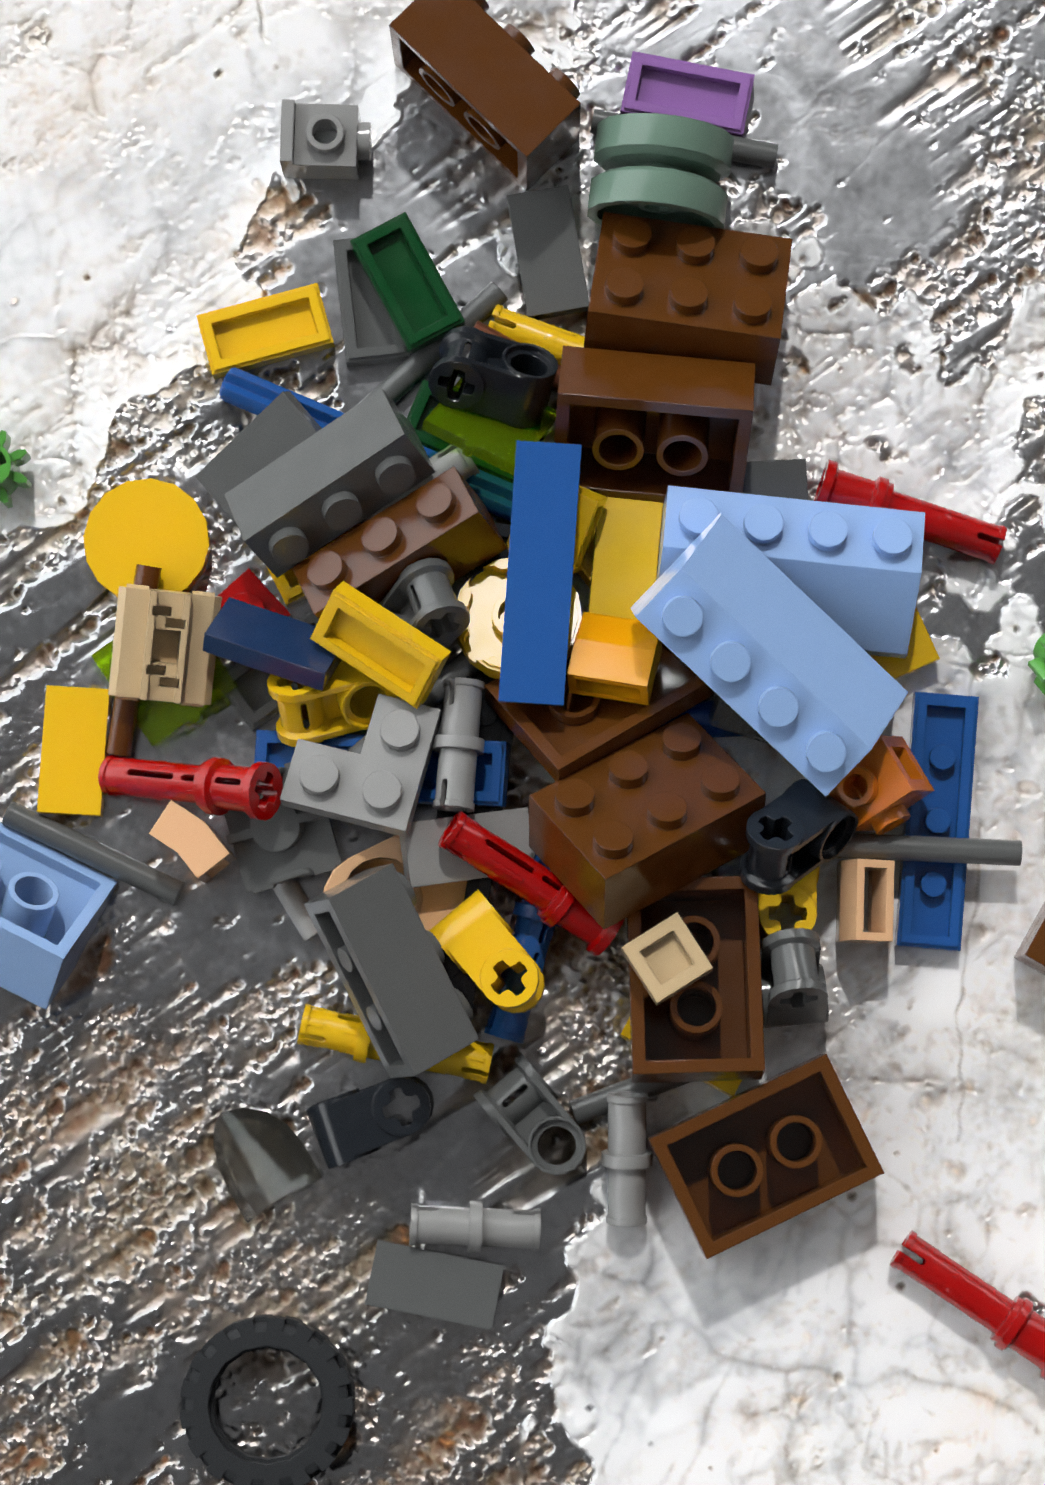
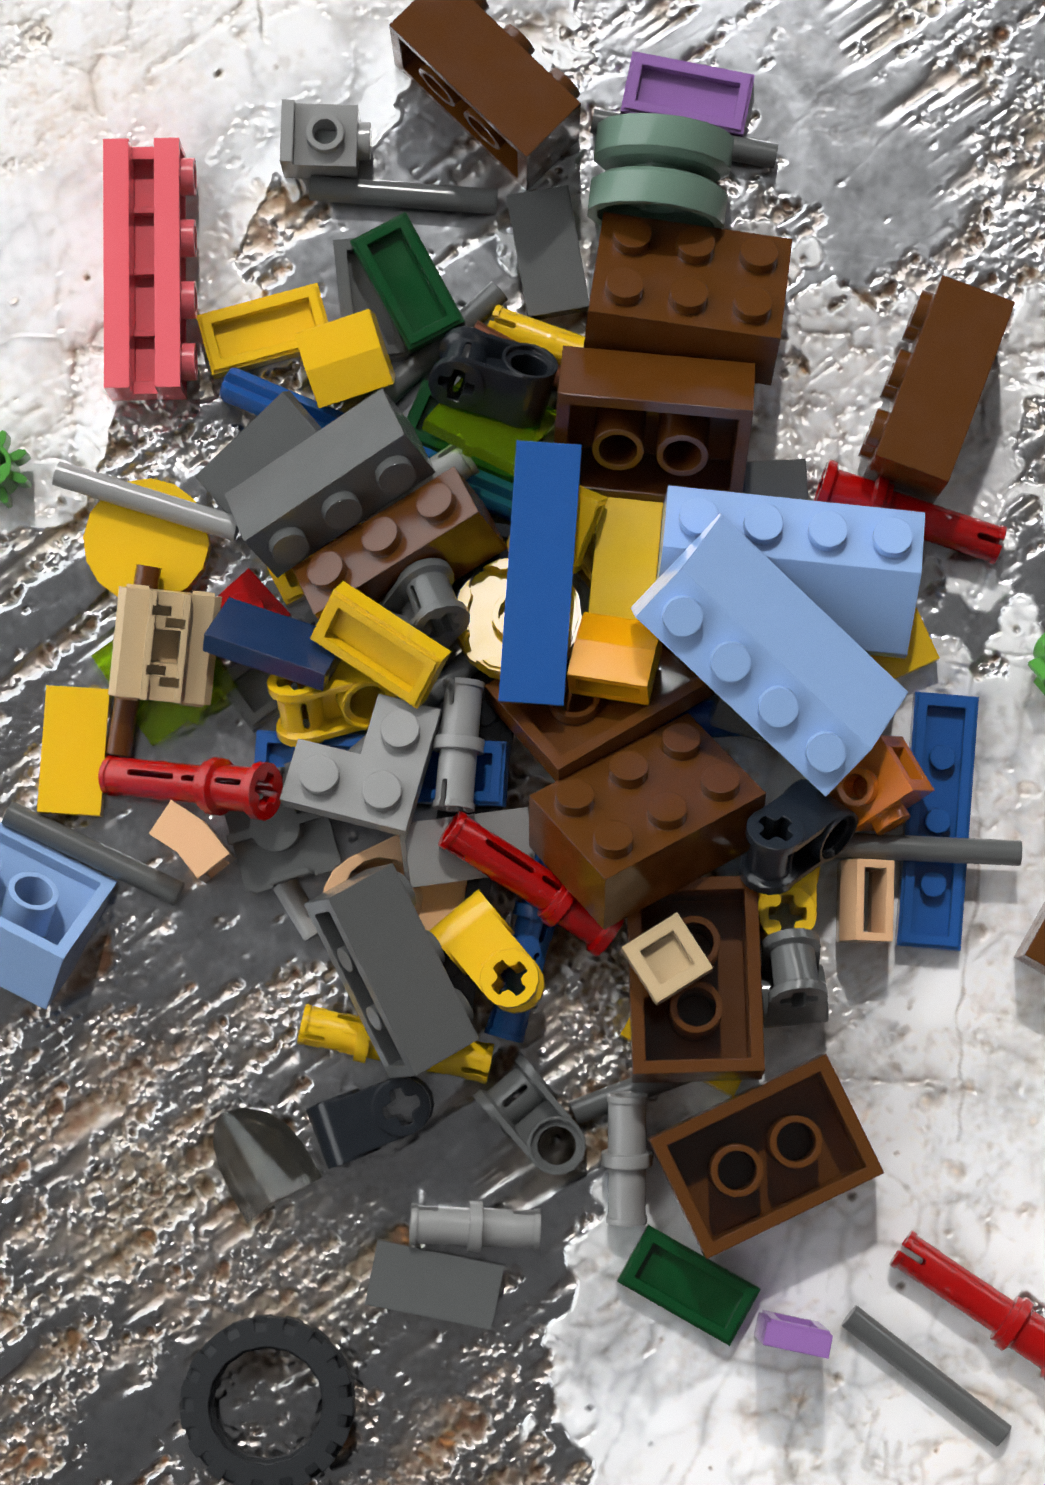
none -> light grey bar [52,461,239,541]
none -> coral brick [103,138,198,401]
none -> yellow piece [294,309,396,408]
none -> dark grey bar [309,175,498,214]
none -> dark green tile [616,1224,761,1346]
none -> medium lavender tile [754,1310,833,1359]
none -> dark grey bar [841,1305,1012,1447]
none -> reddish brown brick [858,275,1015,504]

